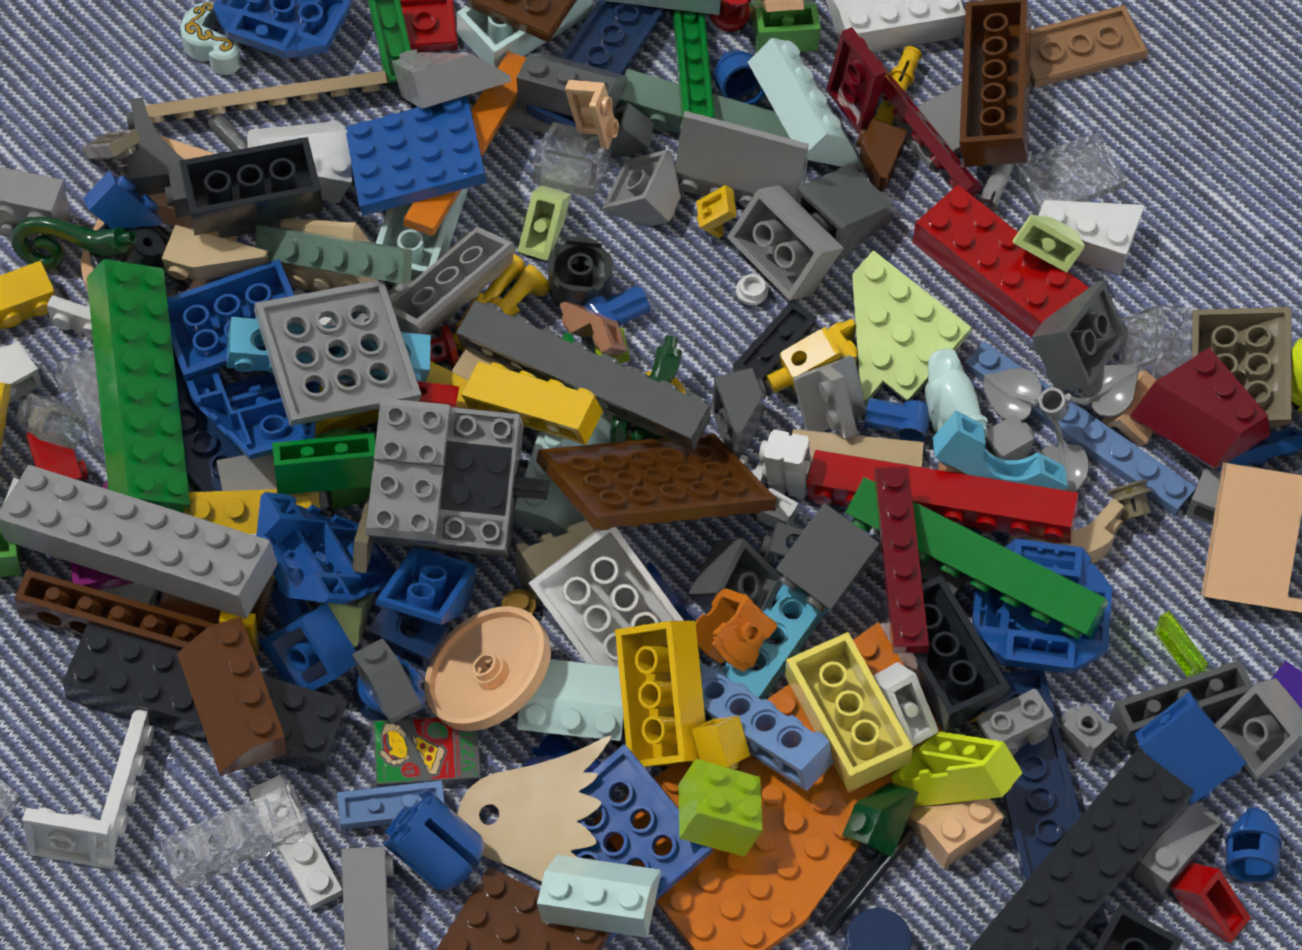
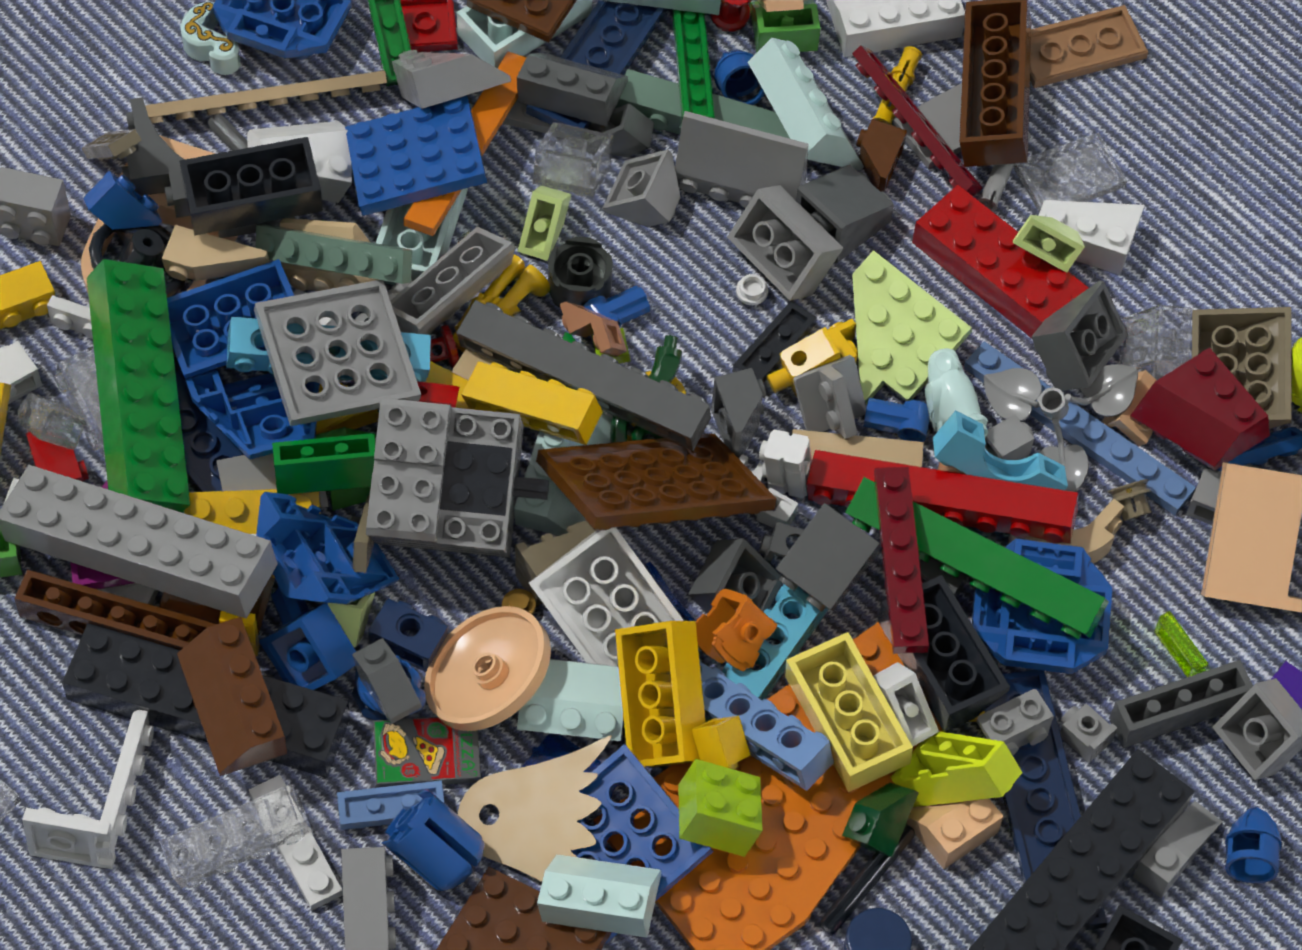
dark green plant [11,217,137,270] -> none
blue slope [376,546,477,625] -> none
light nougat bracket [565,80,619,149] -> none
yellow bracket [696,185,737,238] -> none
dark red plate [826,27,886,134] -> none
blue panel [1135,691,1246,805] -> none
red slope [1170,862,1251,943] -> none

